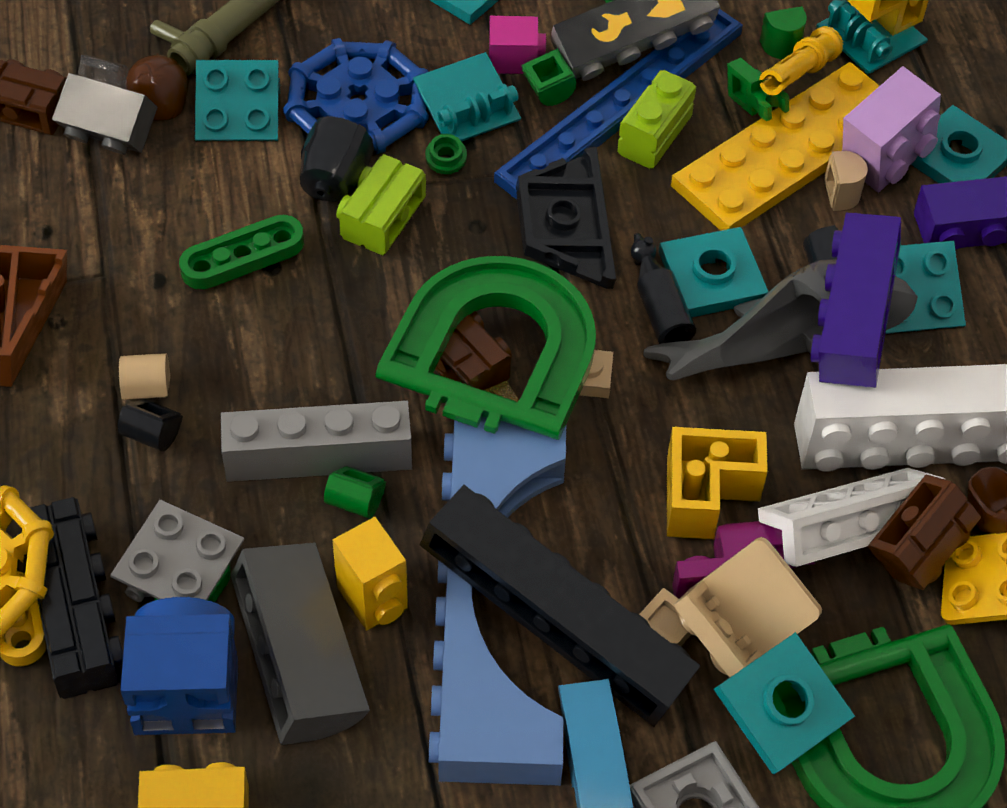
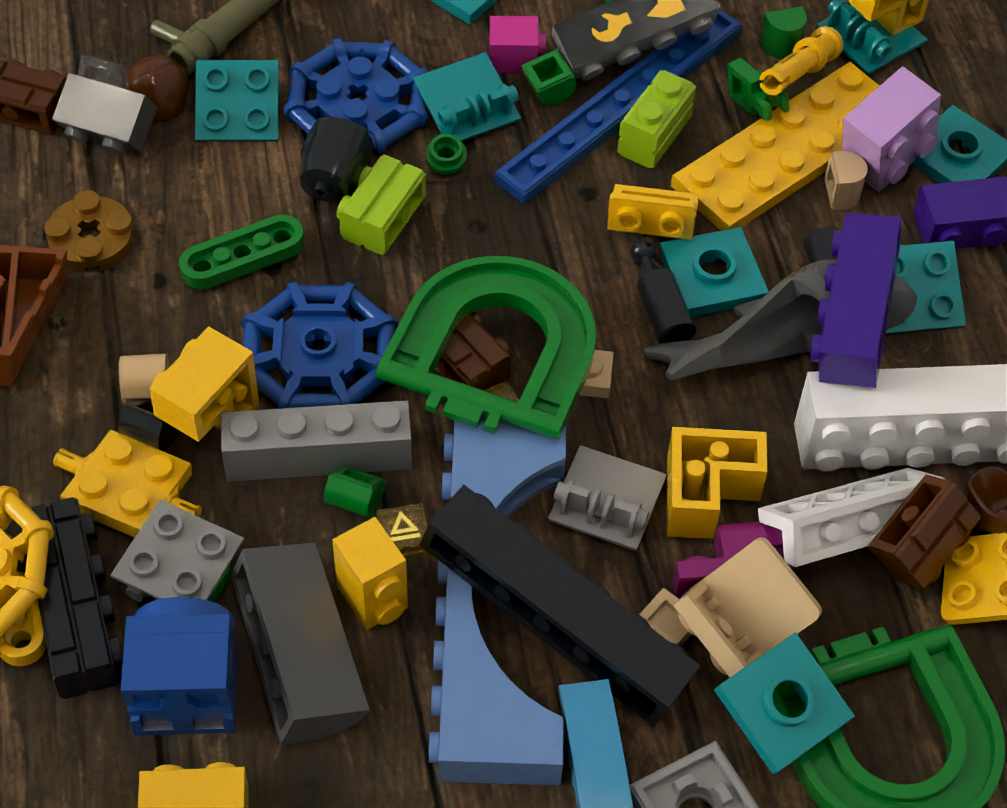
black wing [516,147,616,289] -> none
none -> pearl gold plate [44,190,134,273]
none -> yellow plate [53,429,202,538]
none -> yellow brick [149,326,259,442]
none -> blue plate [241,281,399,409]
none -> clear yellow tile [376,503,427,556]
none -> light grey hinge [548,445,667,551]
none -> yellow bracket [607,184,699,240]

